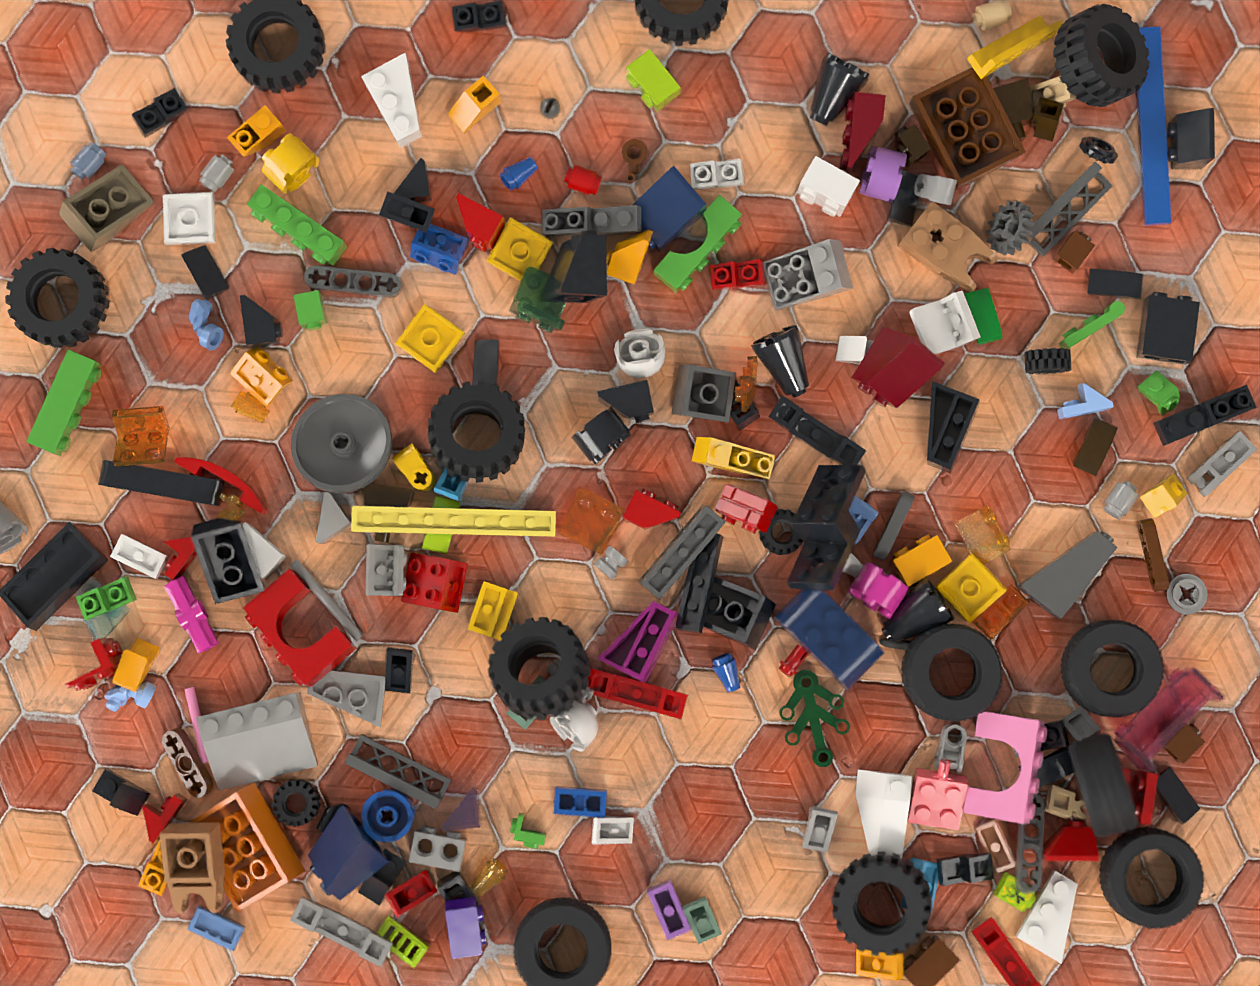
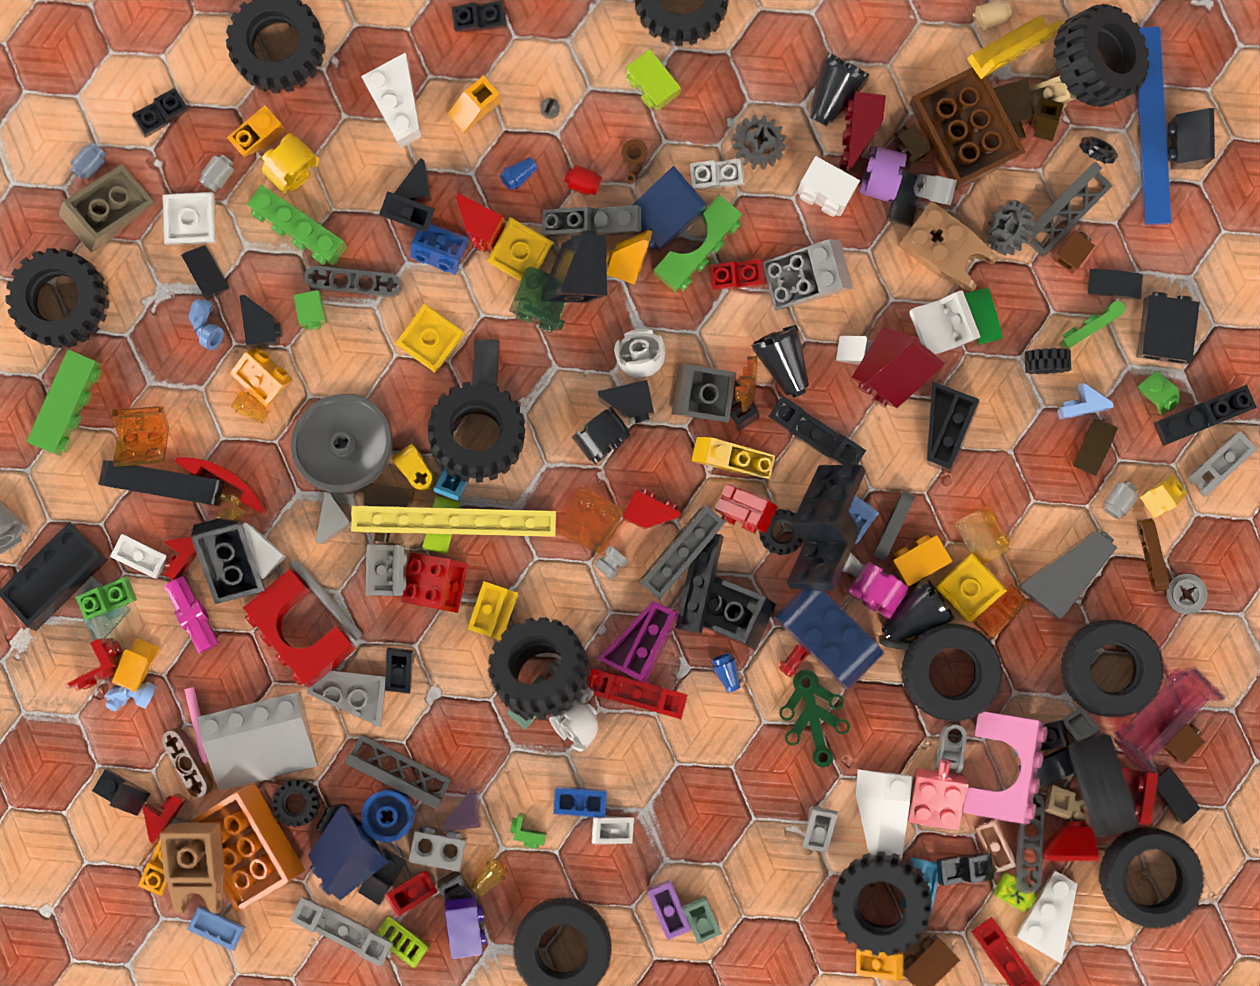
none -> dark grey gear [732,115,786,170]

